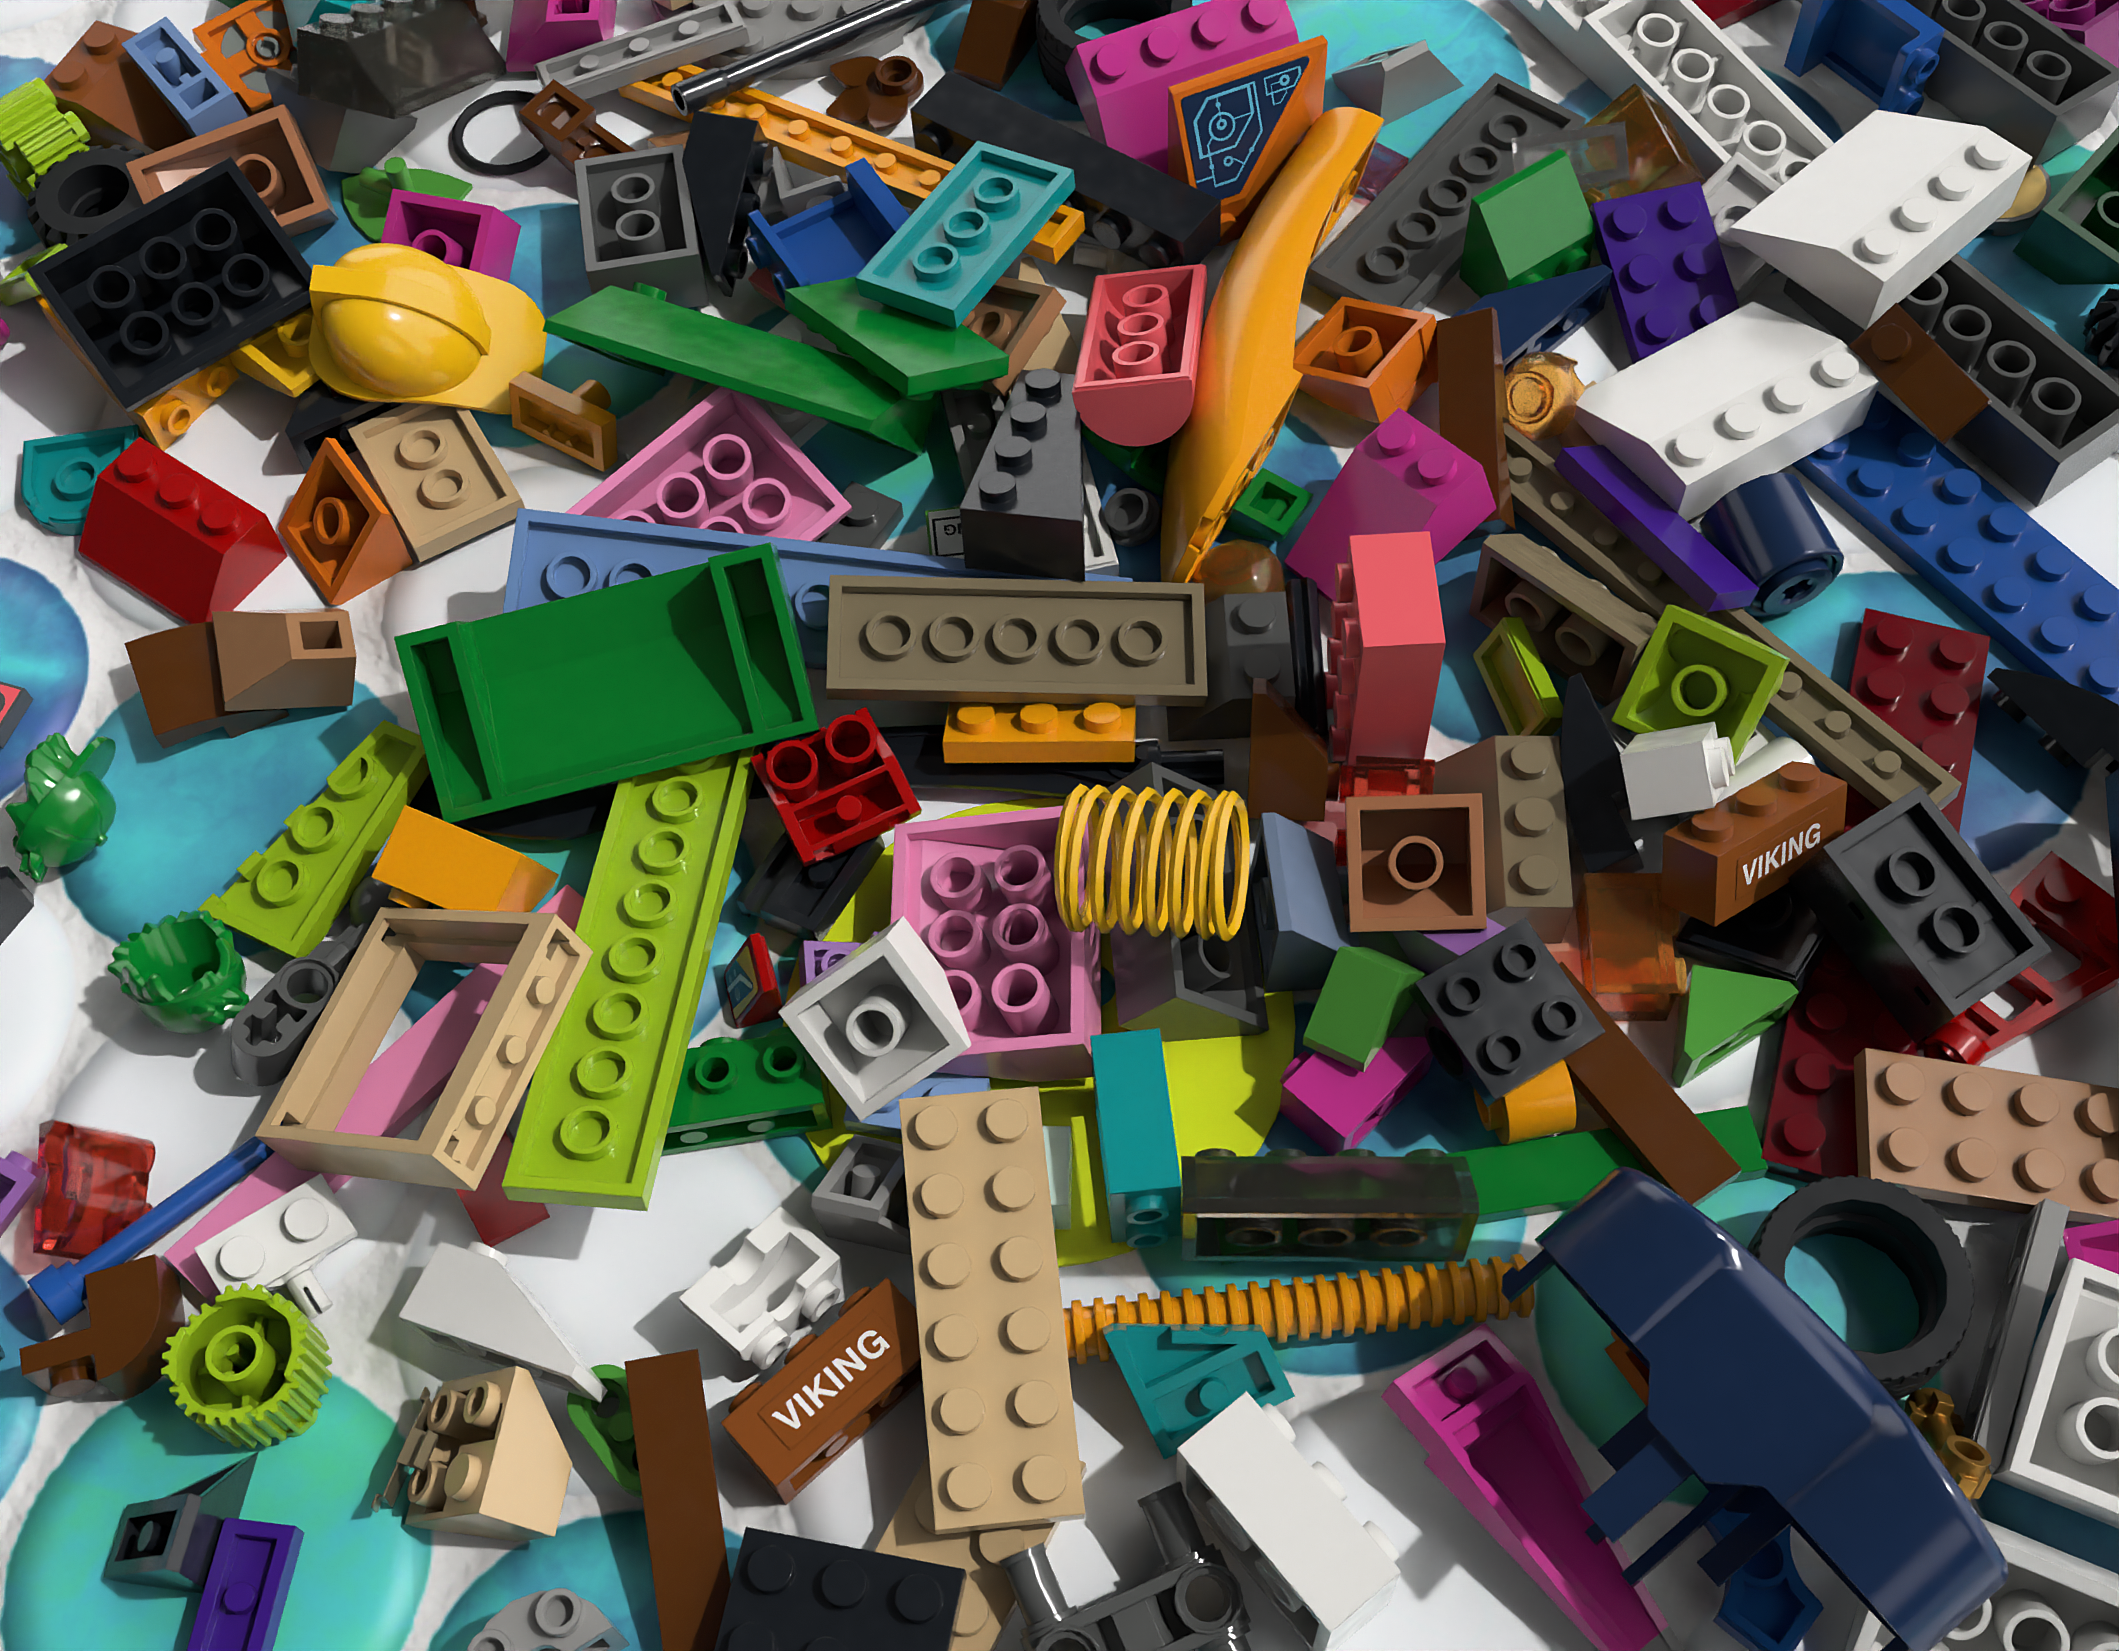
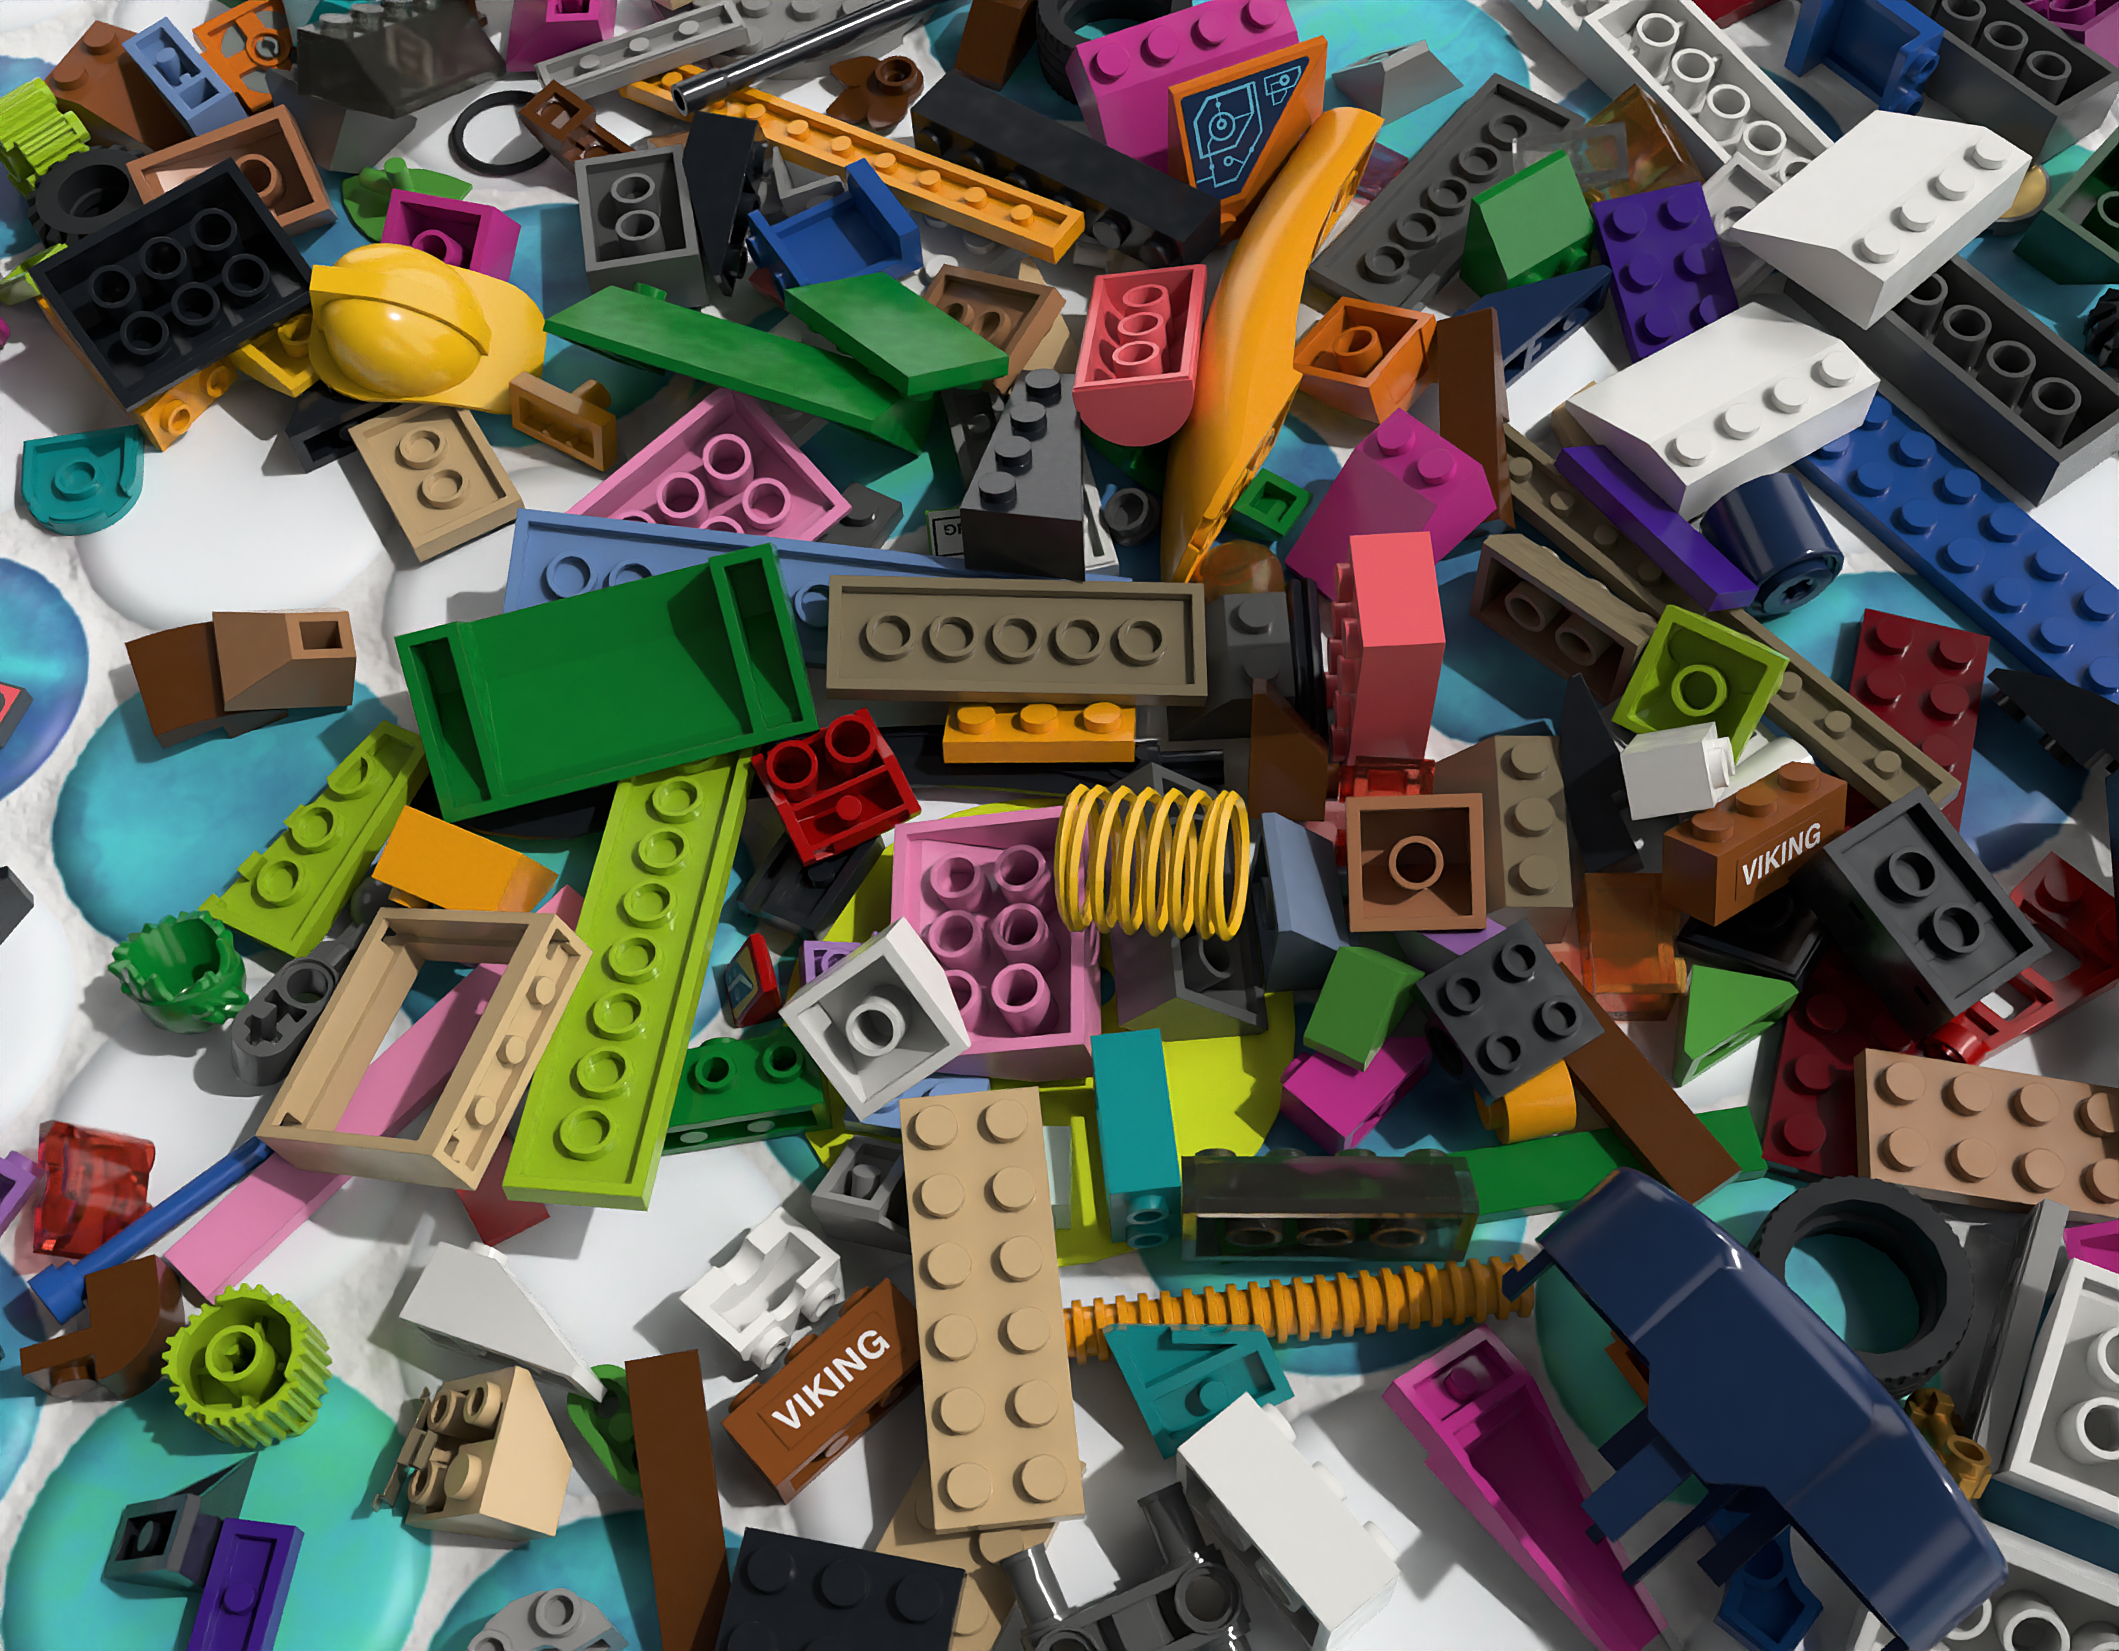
green hair [5,732,116,883] -> none
red slope [78,437,288,625] -> none
white plate [194,1173,358,1320] -> none
orange slope [277,437,414,605] -> none
teal plate [856,141,1076,328] -> none
lime tile [1472,617,1564,736] -> none
clear orange hair [1504,351,1585,442] -> none
reddish brown slope [1849,302,1992,444] -> none

